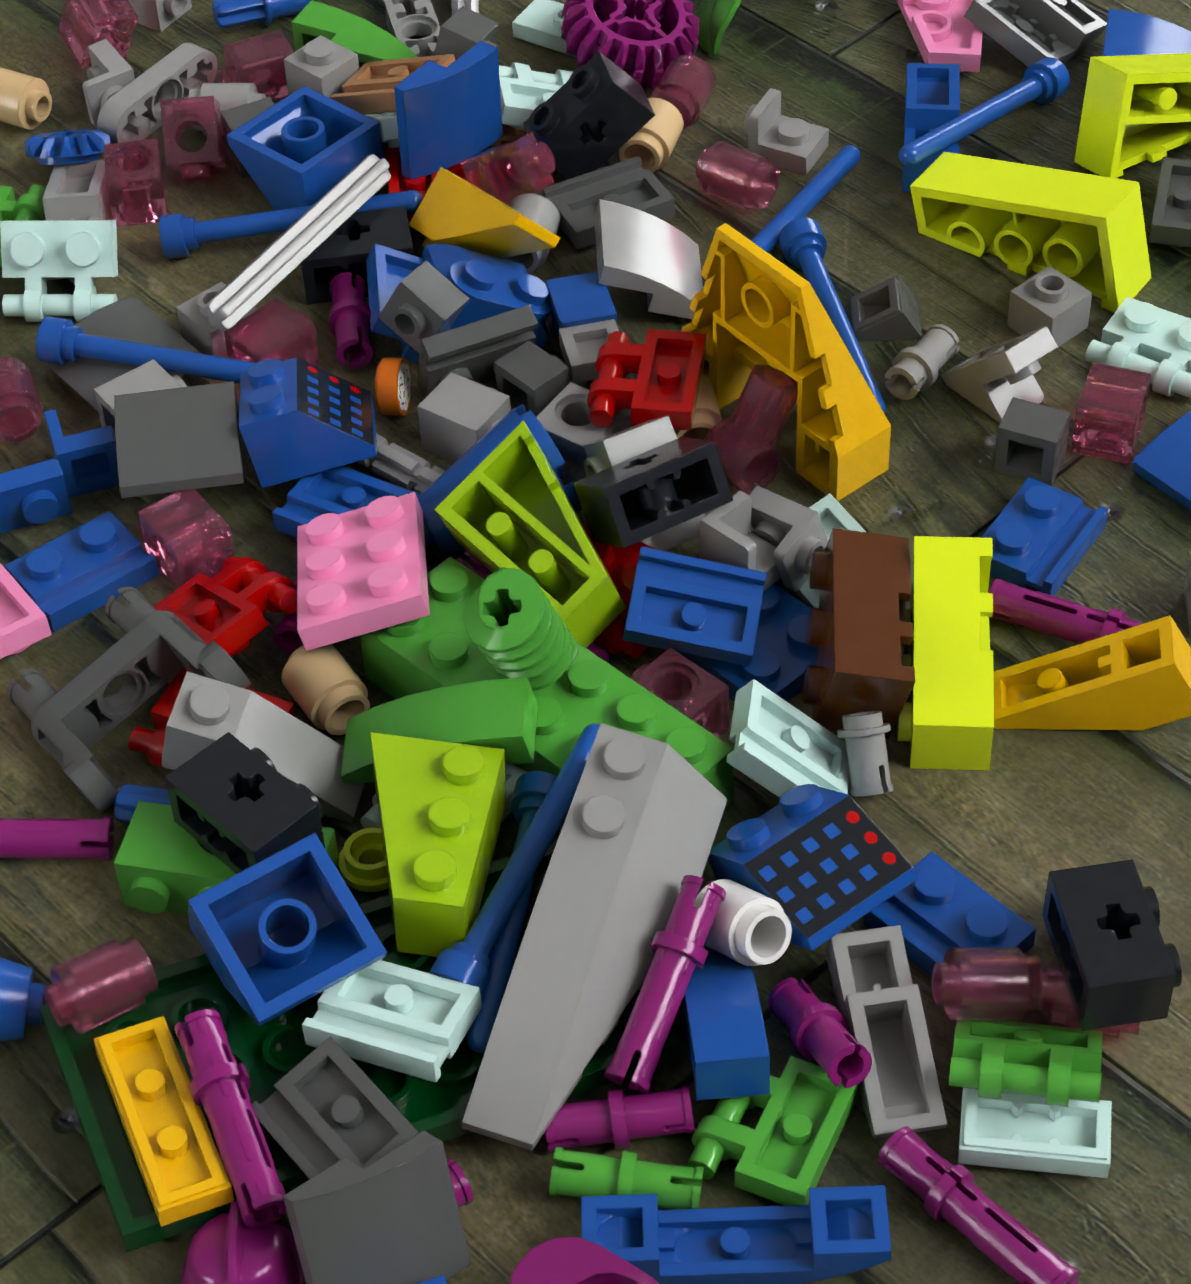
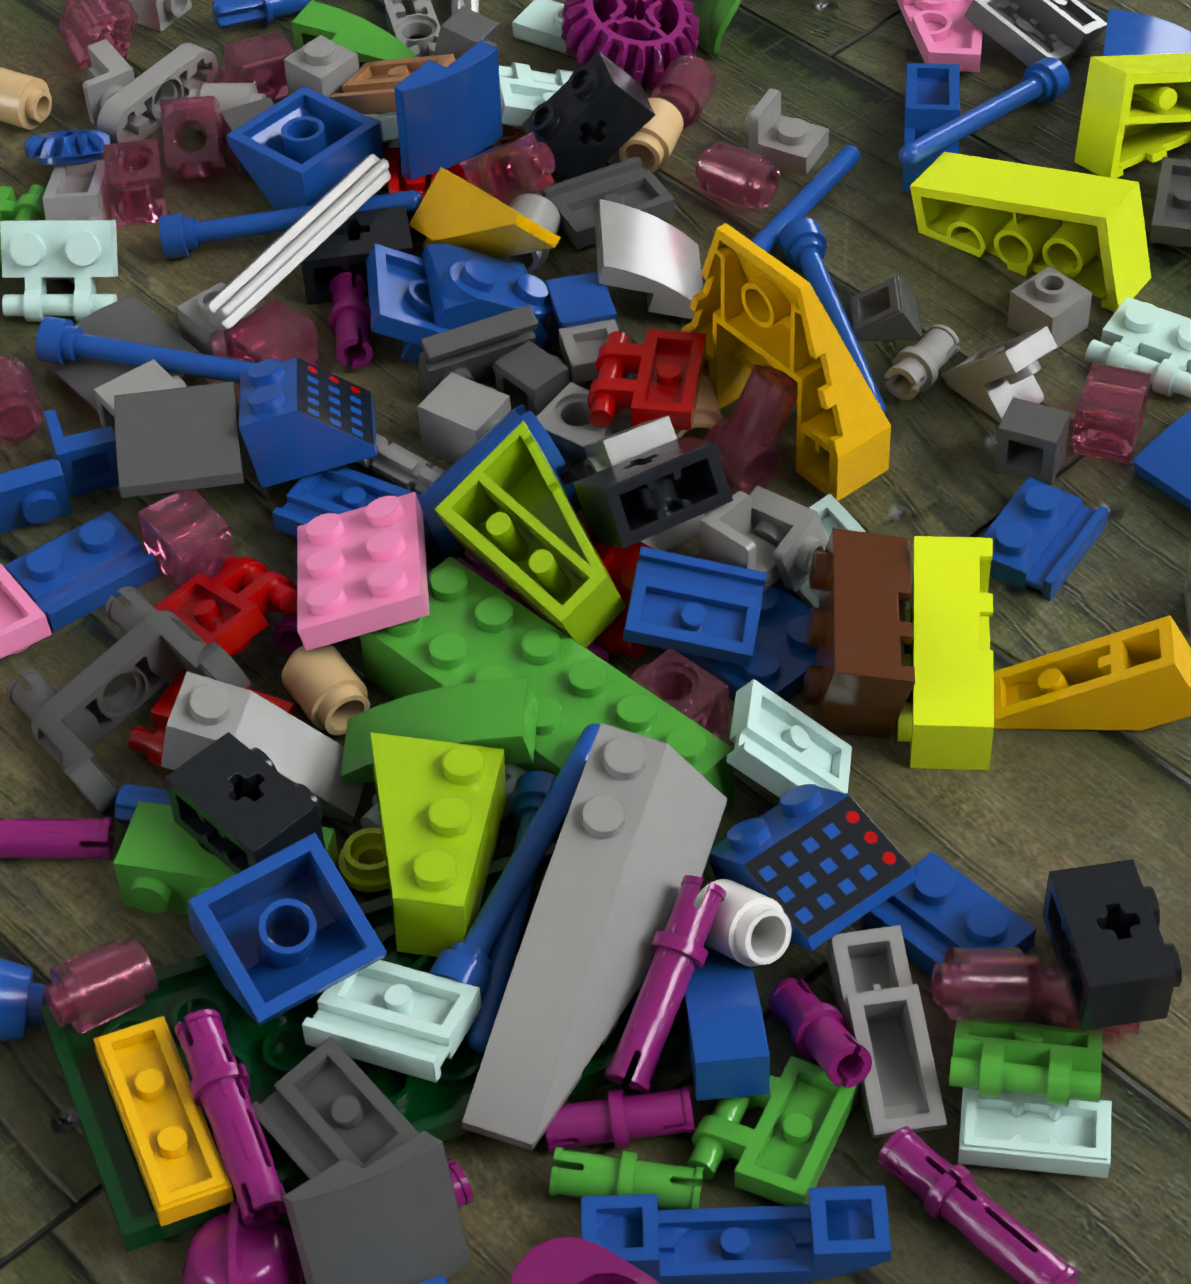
orange tile [375,357,412,416] -> none
dark grey plate [378,260,470,354] -> none
bright green piece [464,567,578,691] -> none
light grey pin [837,711,894,796] -> none
magenta pin [989,578,1143,644] -> none

